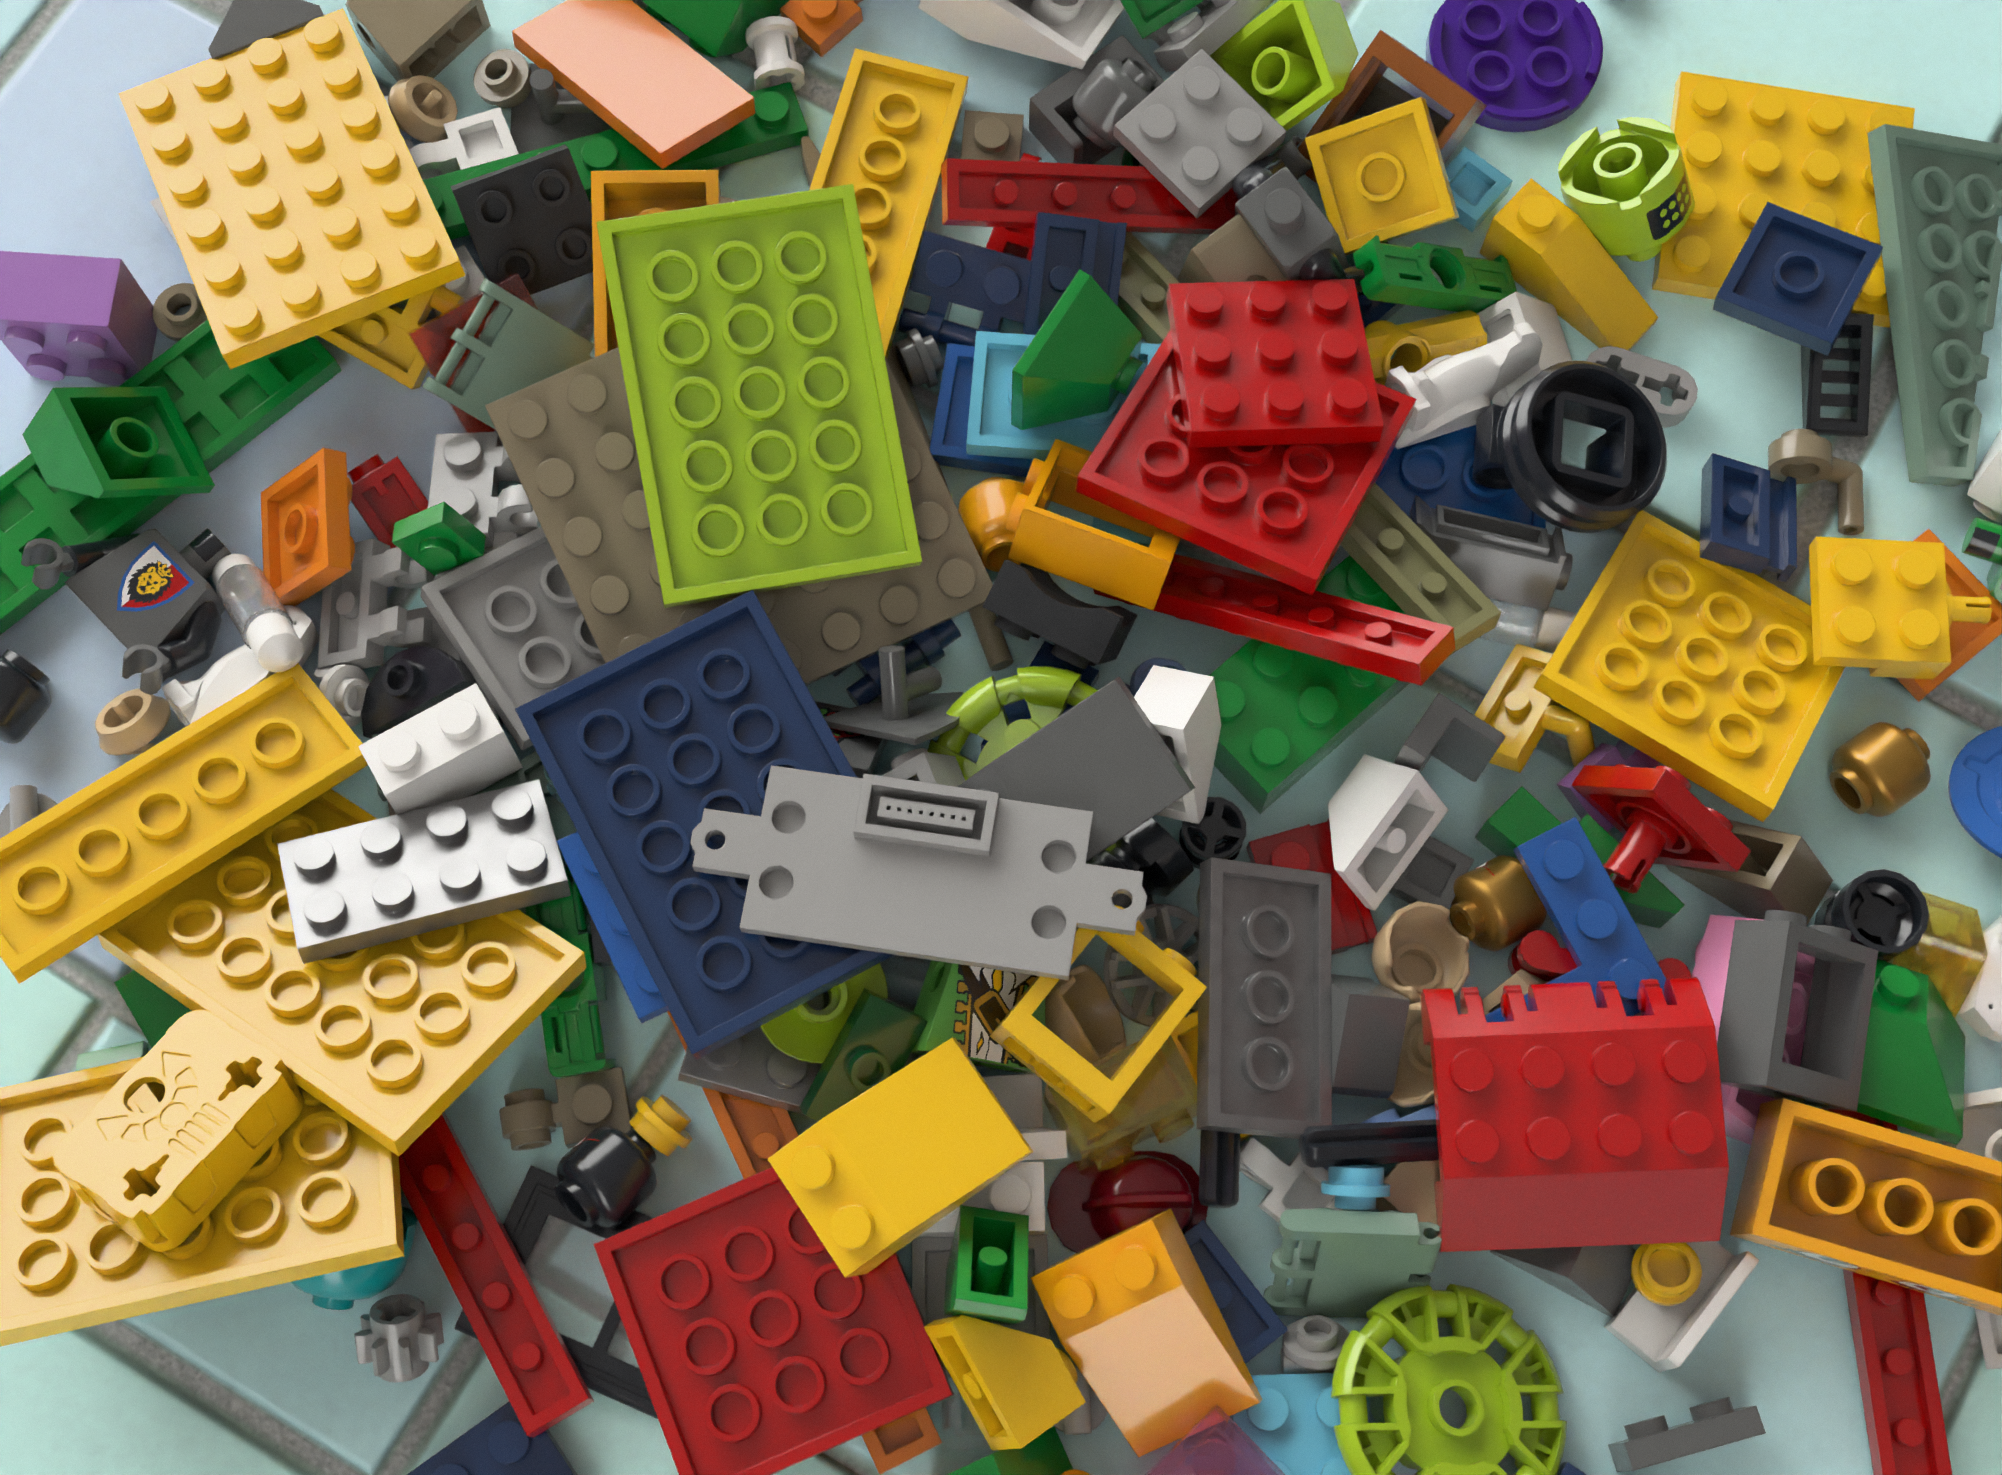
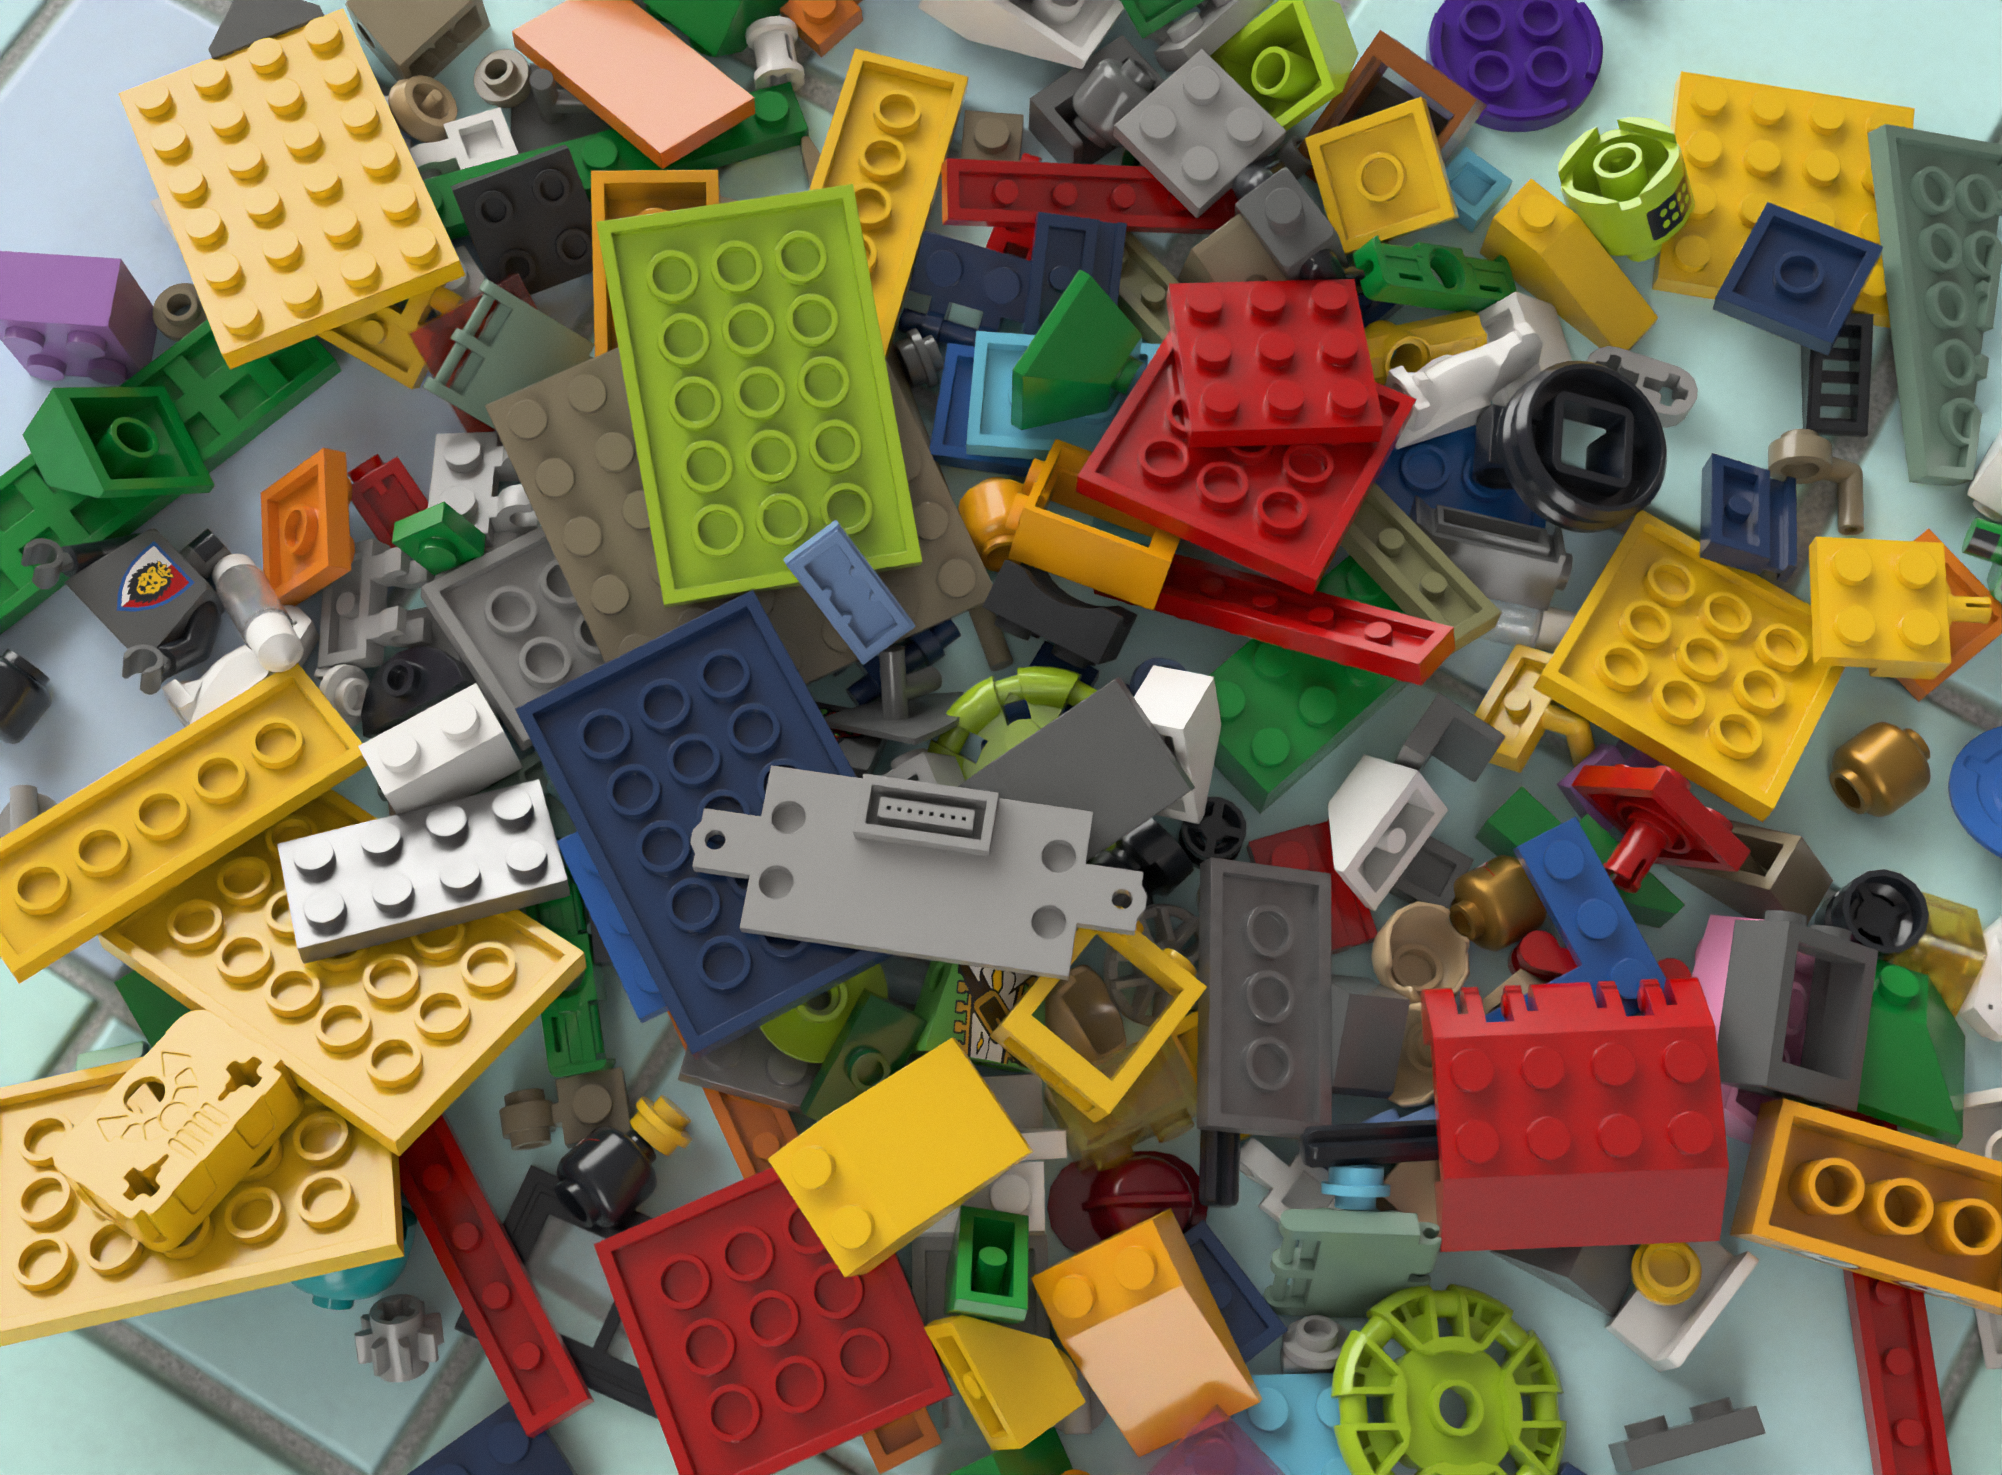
tan hat [95,689,171,756] -> none
none -> medium blue plate [783,520,916,665]

